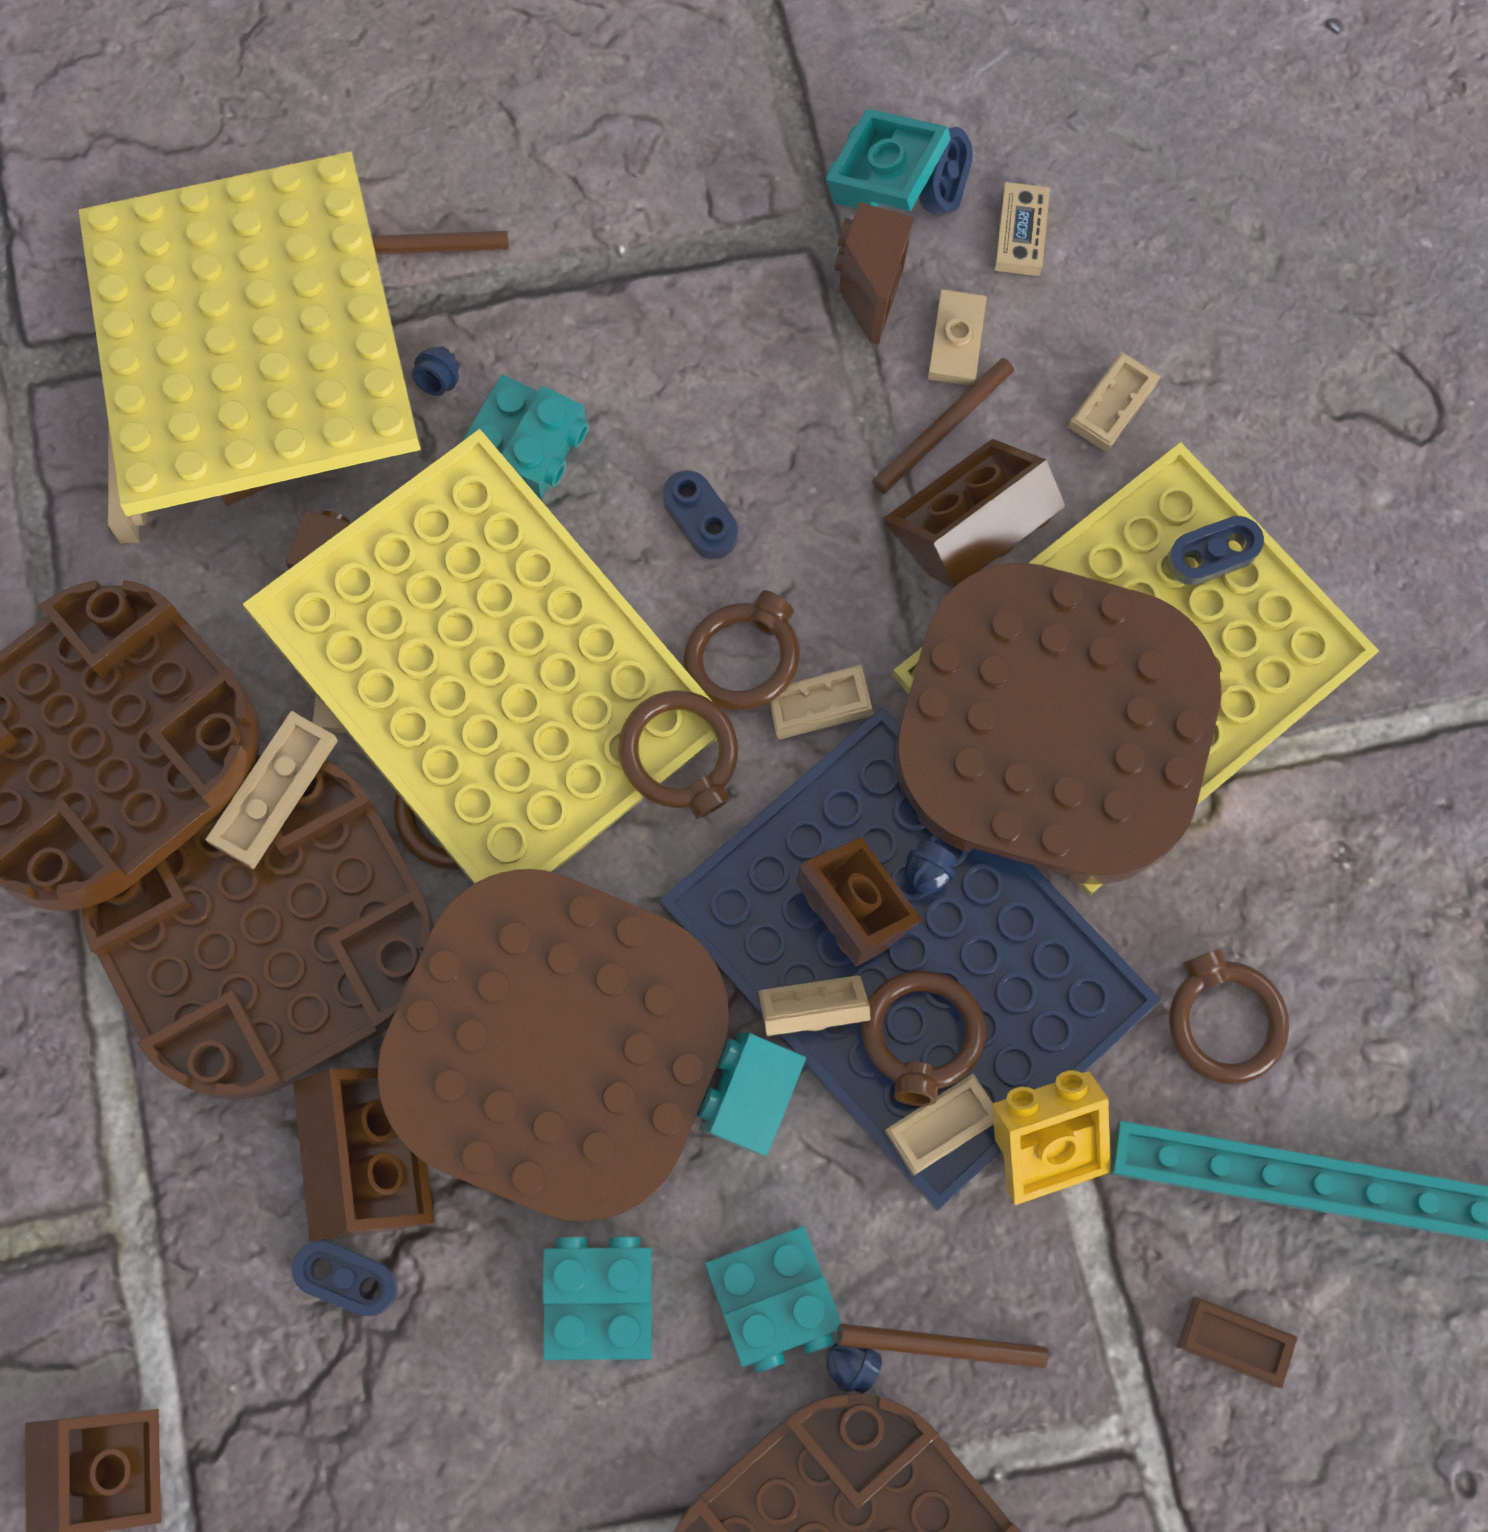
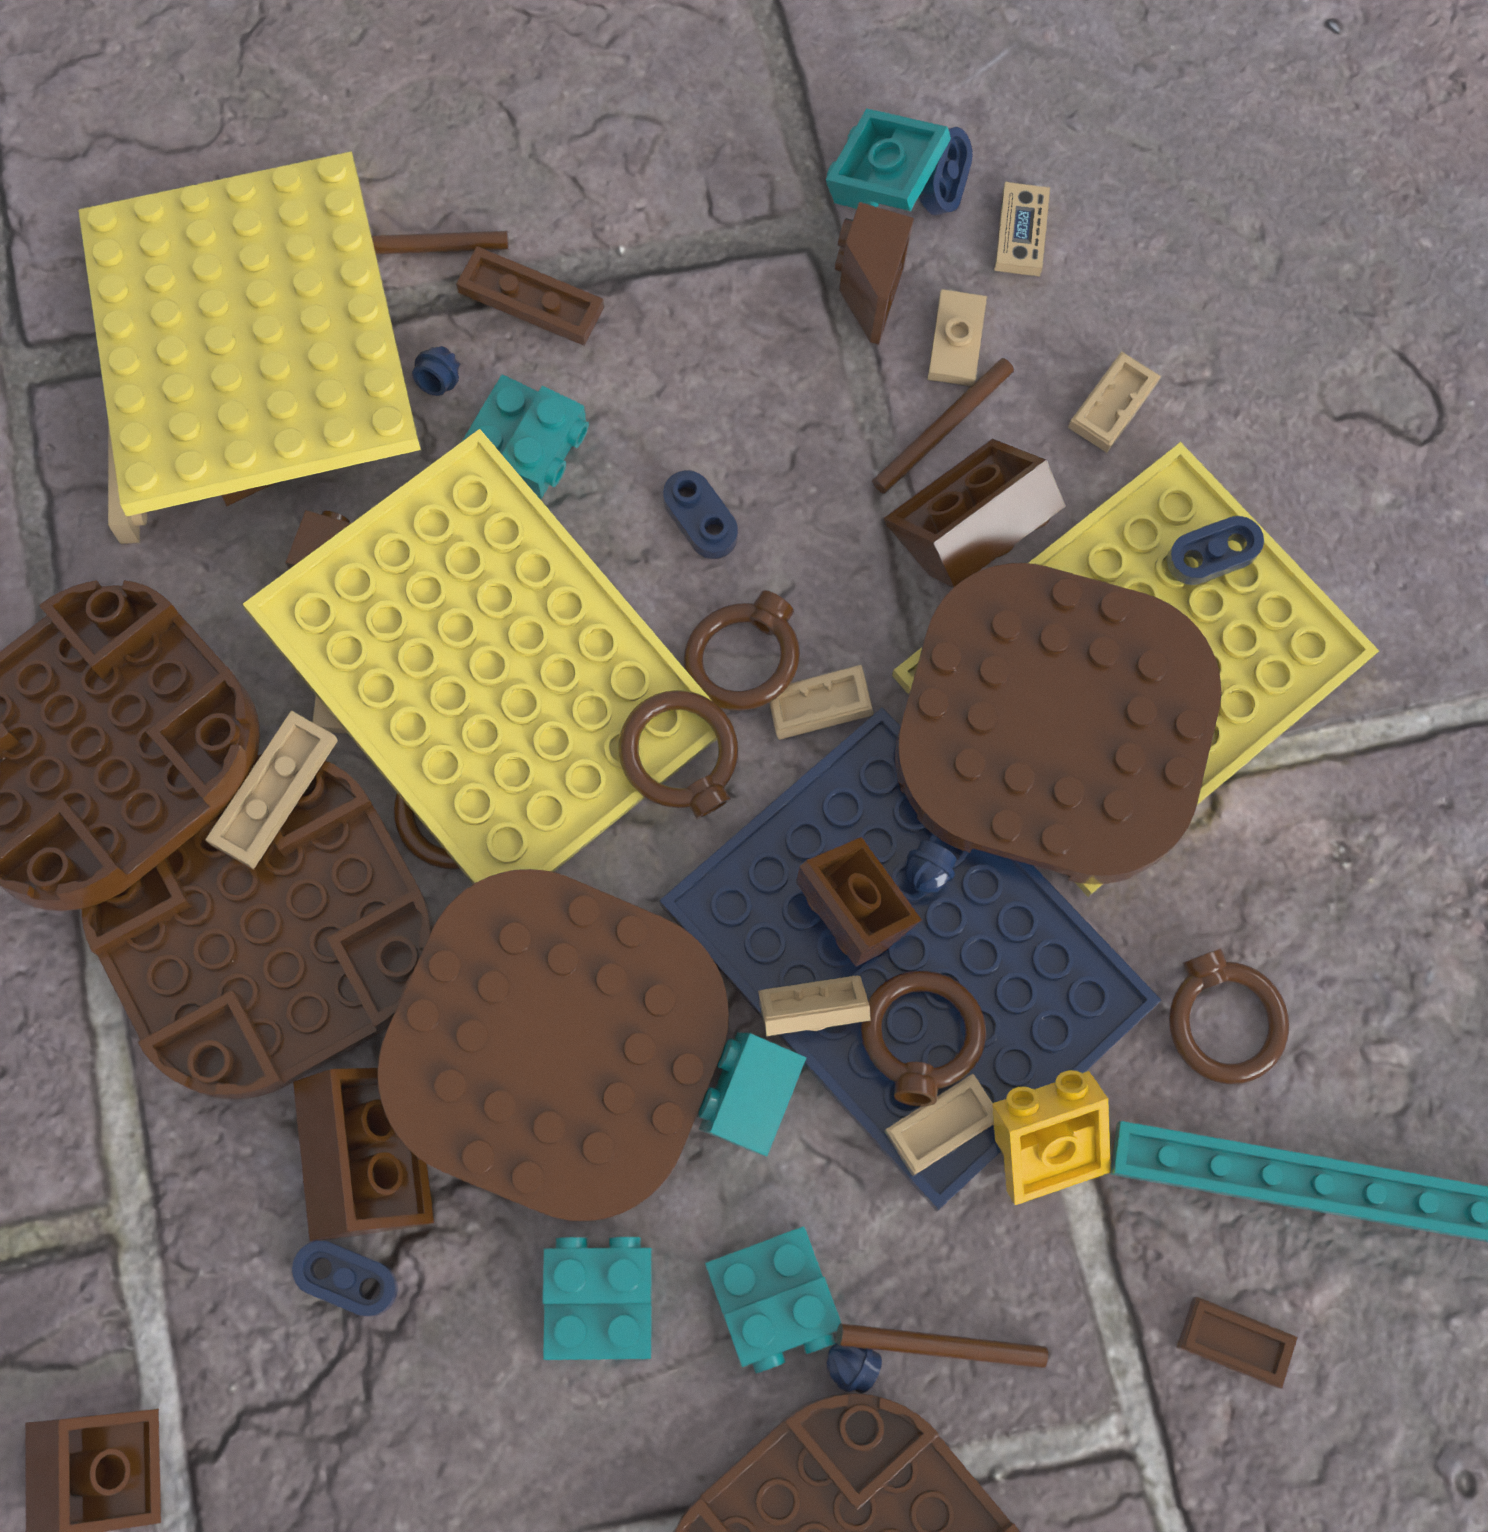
none -> reddish brown plate [456,246,604,346]

